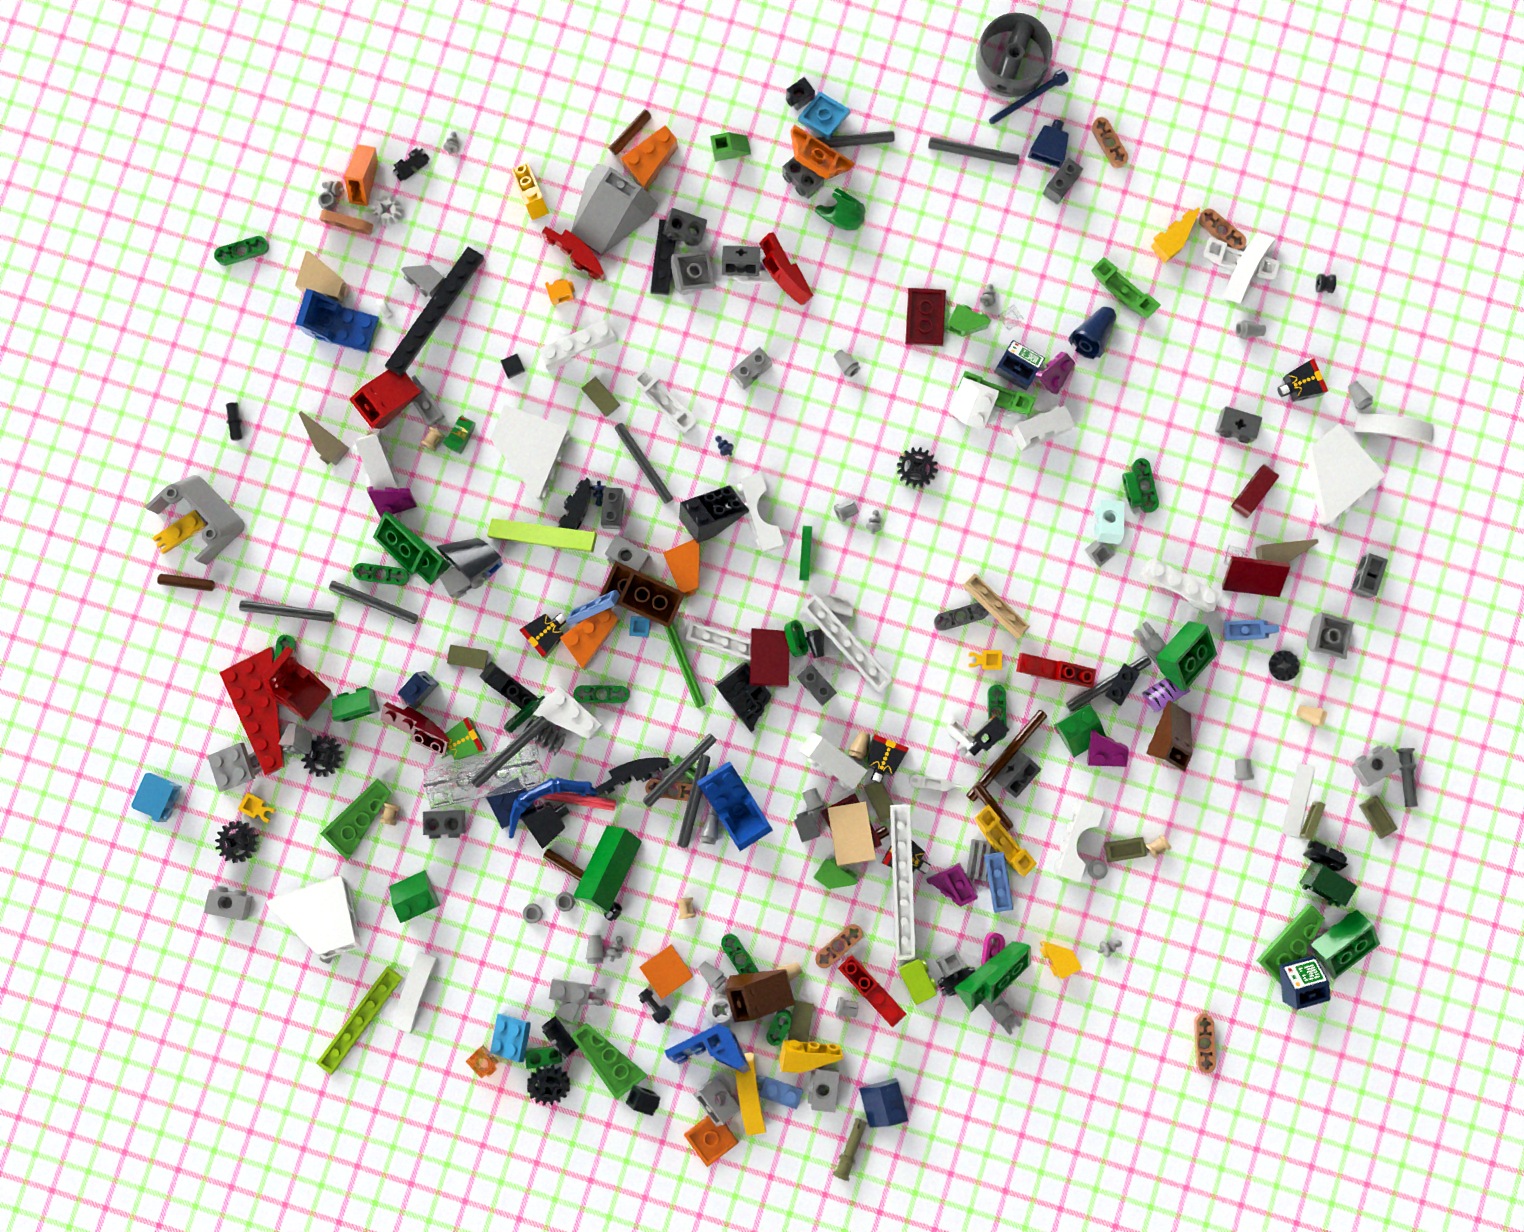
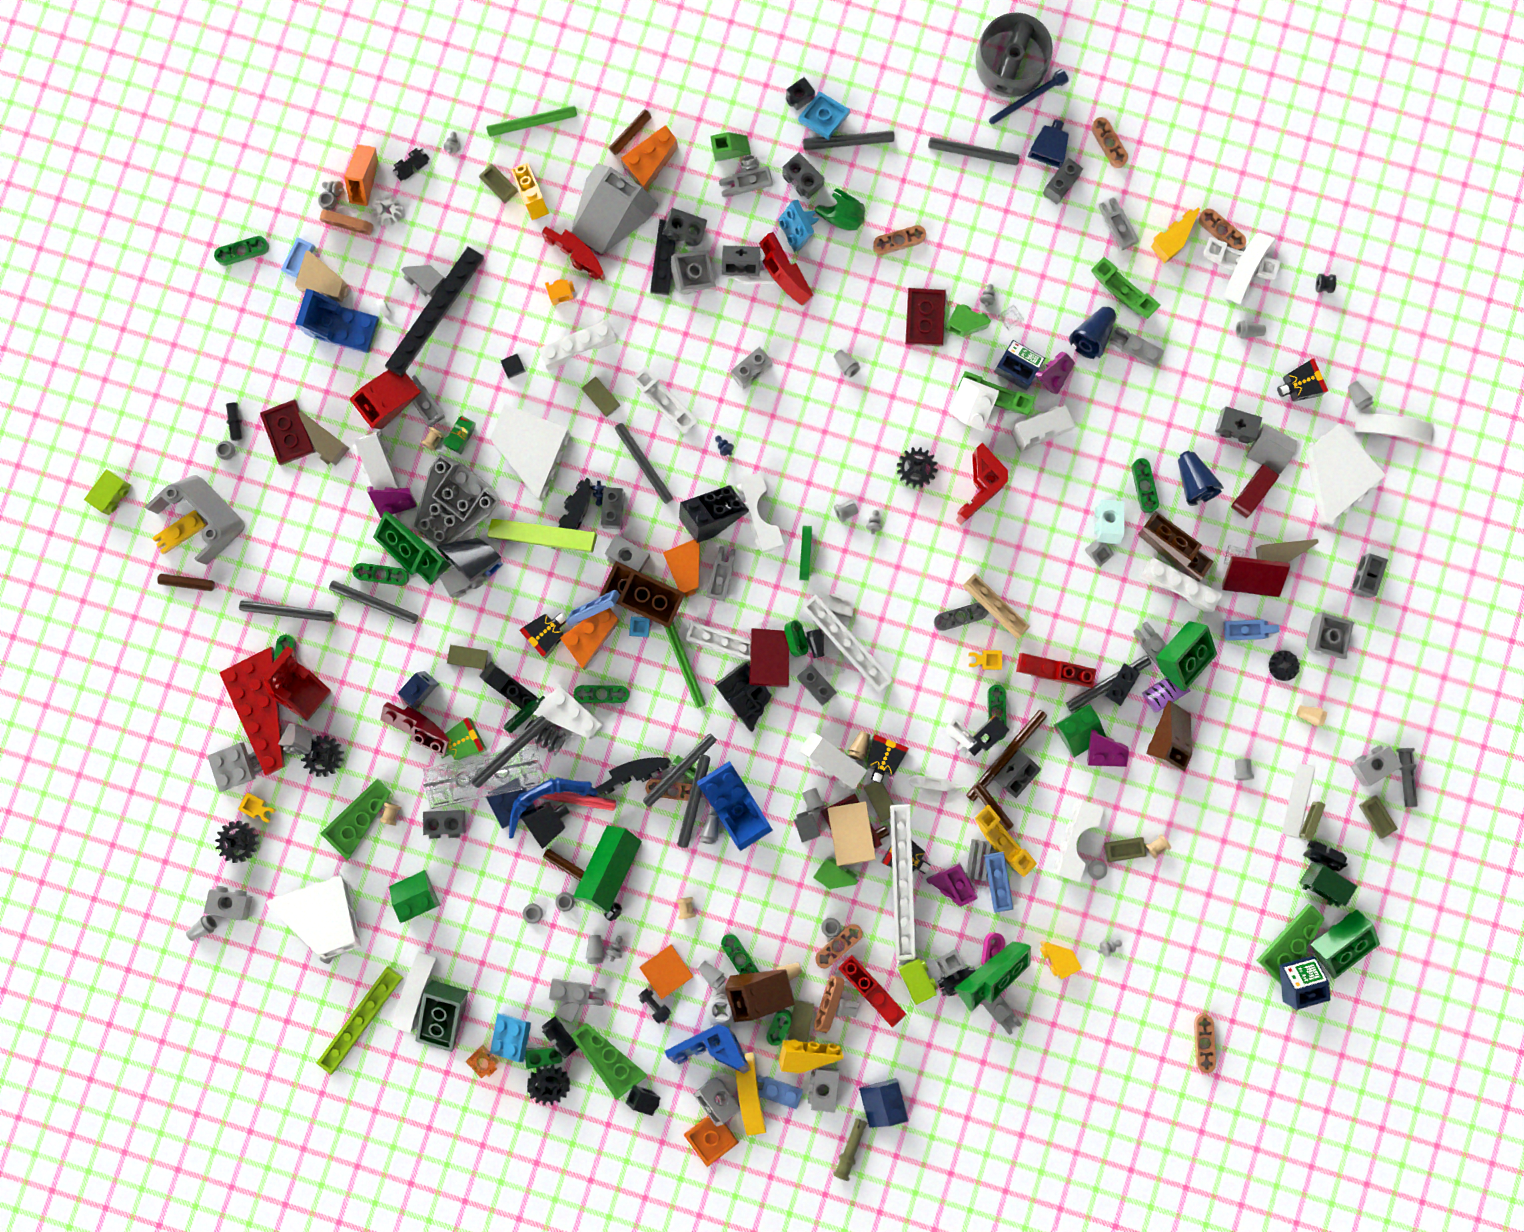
dark azure bracket [131,773,182,822] -> none
green slope [332,686,380,723] -> none
orange wing [790,124,855,180] -> none
green beam [1122,471,1142,508] -> none
none -> lime hinge [84,469,131,515]
none -> light grey cone [186,915,217,941]
none -> light grey plate [216,441,235,460]
none -> dark red tile [260,399,316,466]
none -> light blue tile [281,237,316,278]
none -> light grey wedge [414,454,500,545]
none -> dark green slope [415,980,469,1052]
none -> olive tile [479,164,518,204]
none -> bright green axle [486,106,577,137]
none -> light grey hinge [706,546,736,602]
none -> light grey hinge [718,166,773,197]
none -> light grey plate [741,155,760,171]
none -> dark azure plate [778,199,819,252]
none -> nougat beam [814,975,844,1033]
none -> light grey plate [821,918,841,938]
none -> nougat beam [873,225,926,255]
none -> red bracket [956,442,1008,525]
none -> light grey hinge [1099,197,1139,251]
none -> light grey hinge [1109,327,1165,368]
none -> reddish brown slope [1138,511,1214,582]
none -> dark blue cone [1178,451,1224,506]
none -> light grey slope [1246,424,1298,475]

